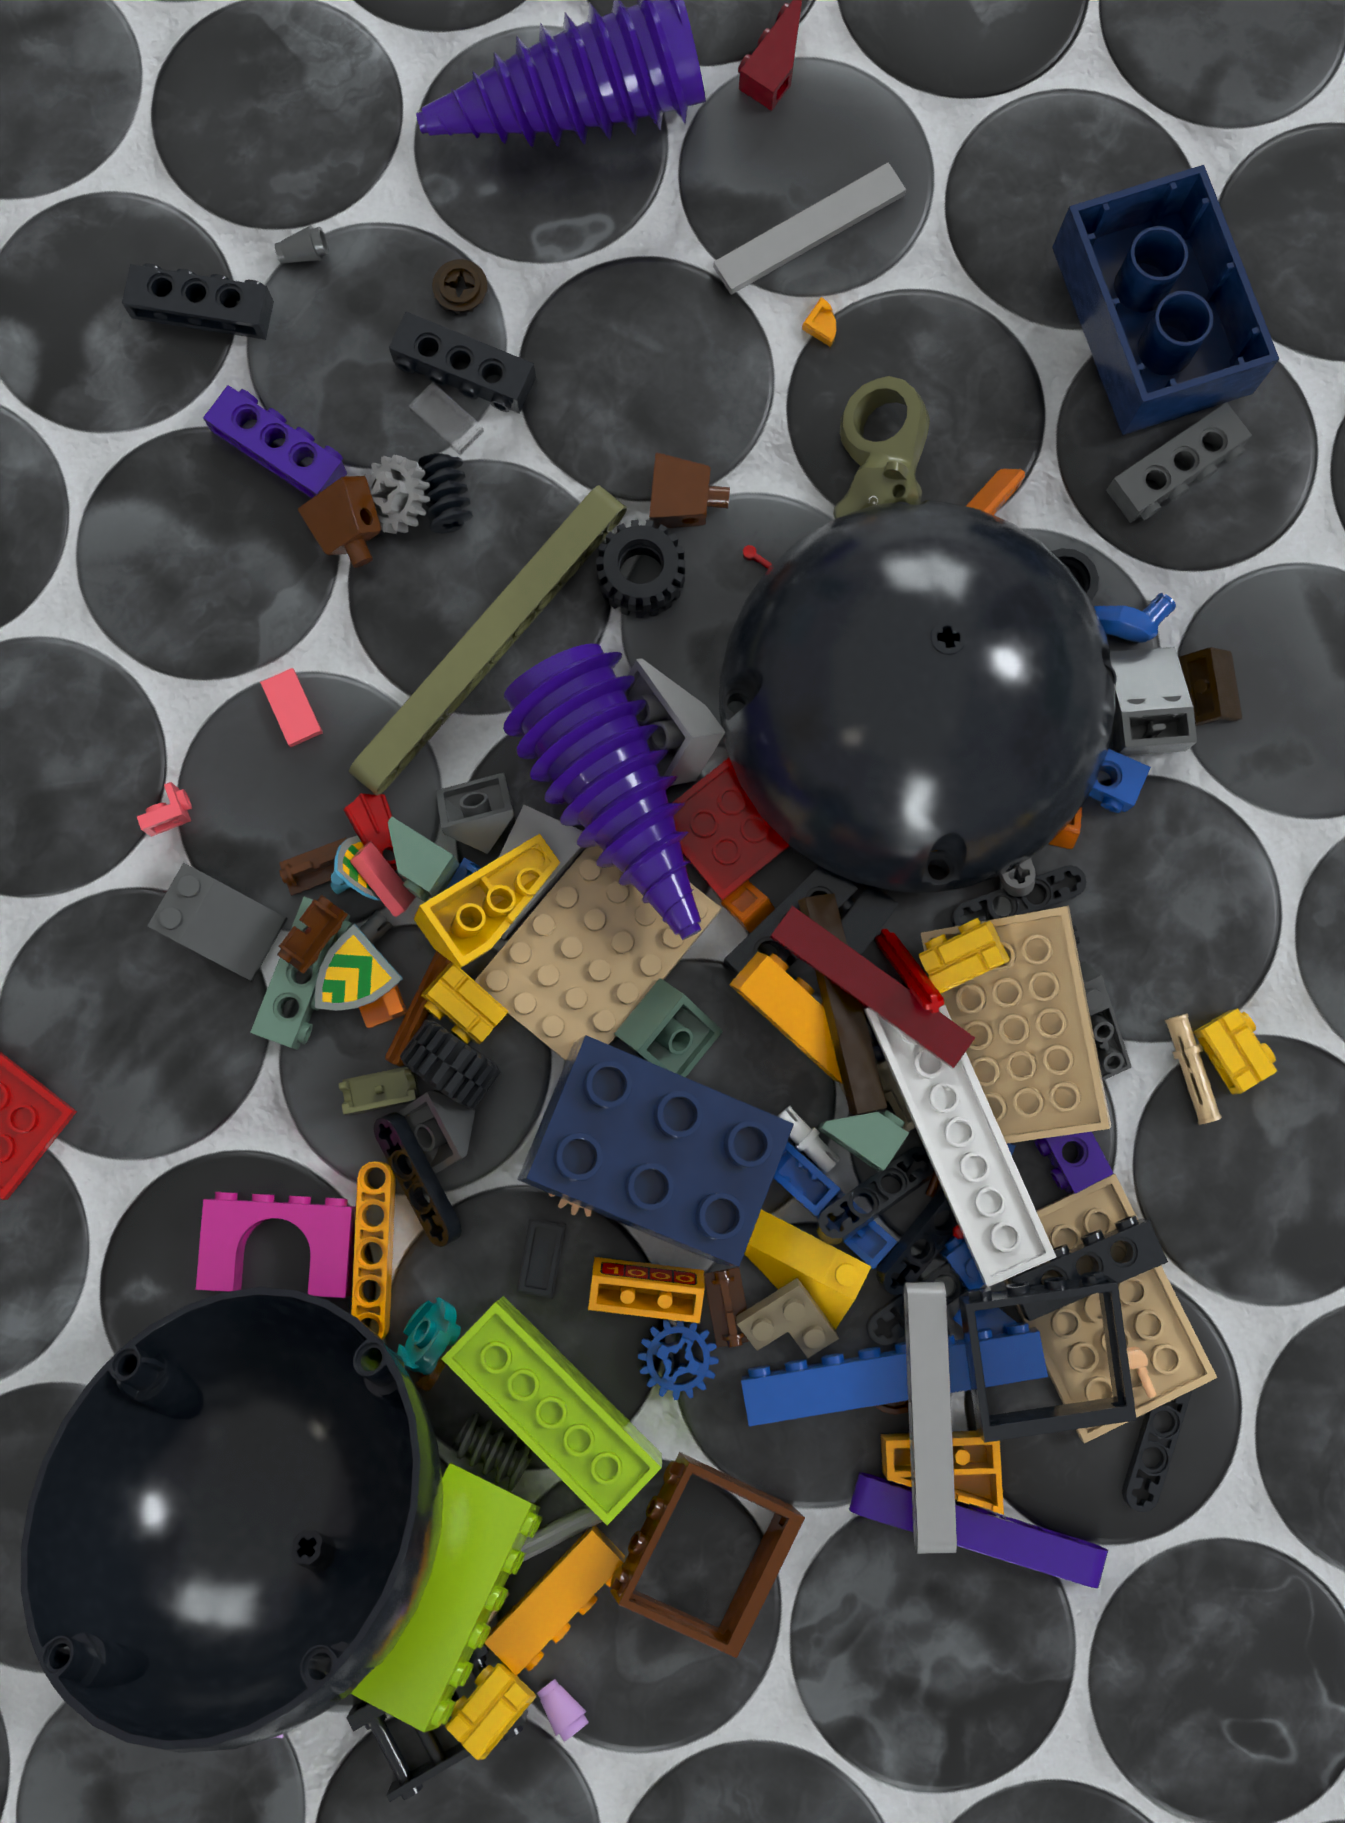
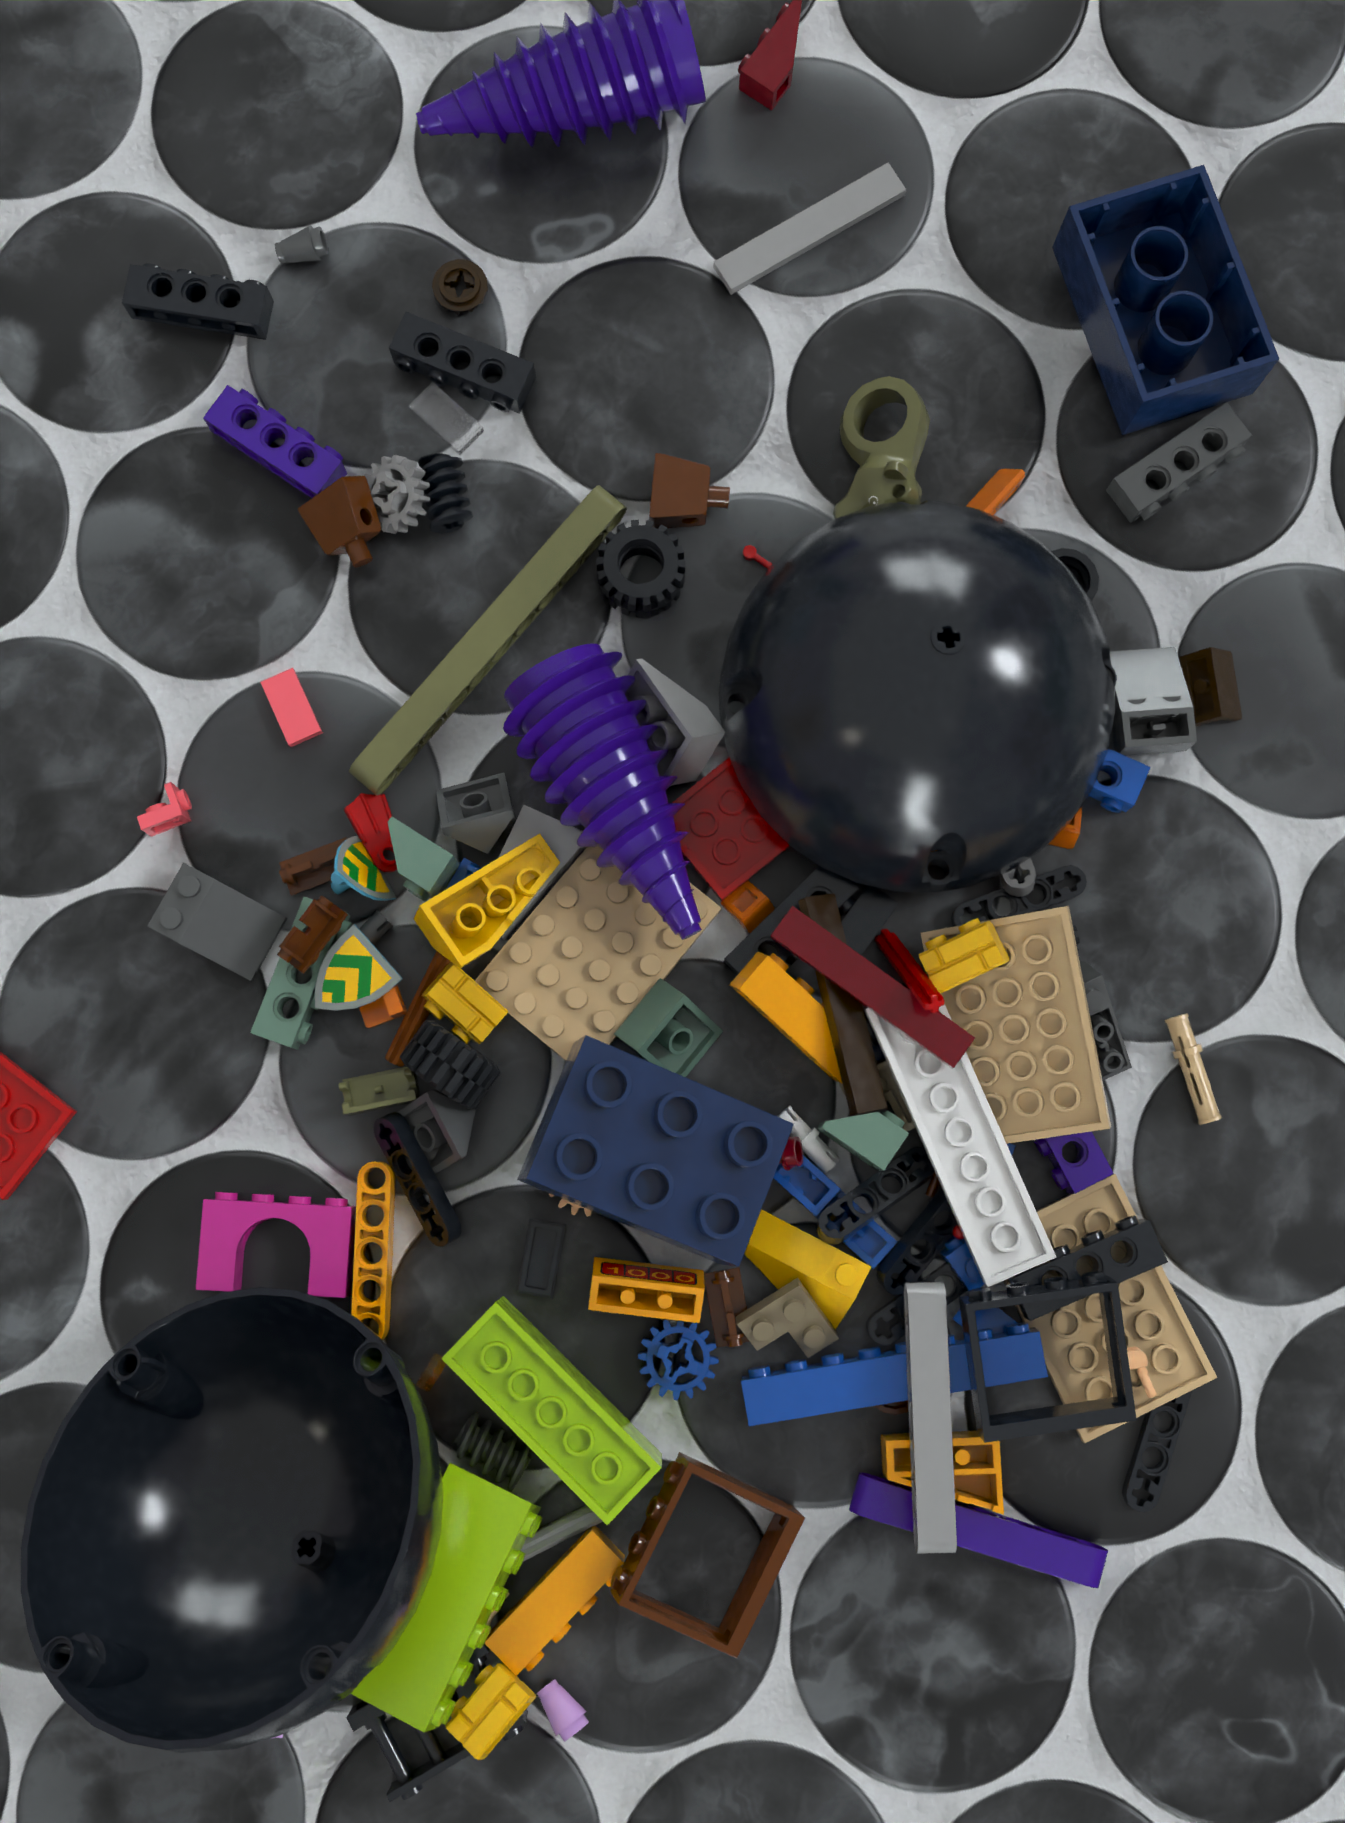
coral tile [350,841,416,917] -> none
teal plate [397,1297,461,1375] -> none
light orange tile [802,297,836,347] -> none
blue arm [1094,593,1176,643] -> none
yellow brick [1193,1008,1277,1095] -> none
none -> dark red plate [779,1136,803,1171]

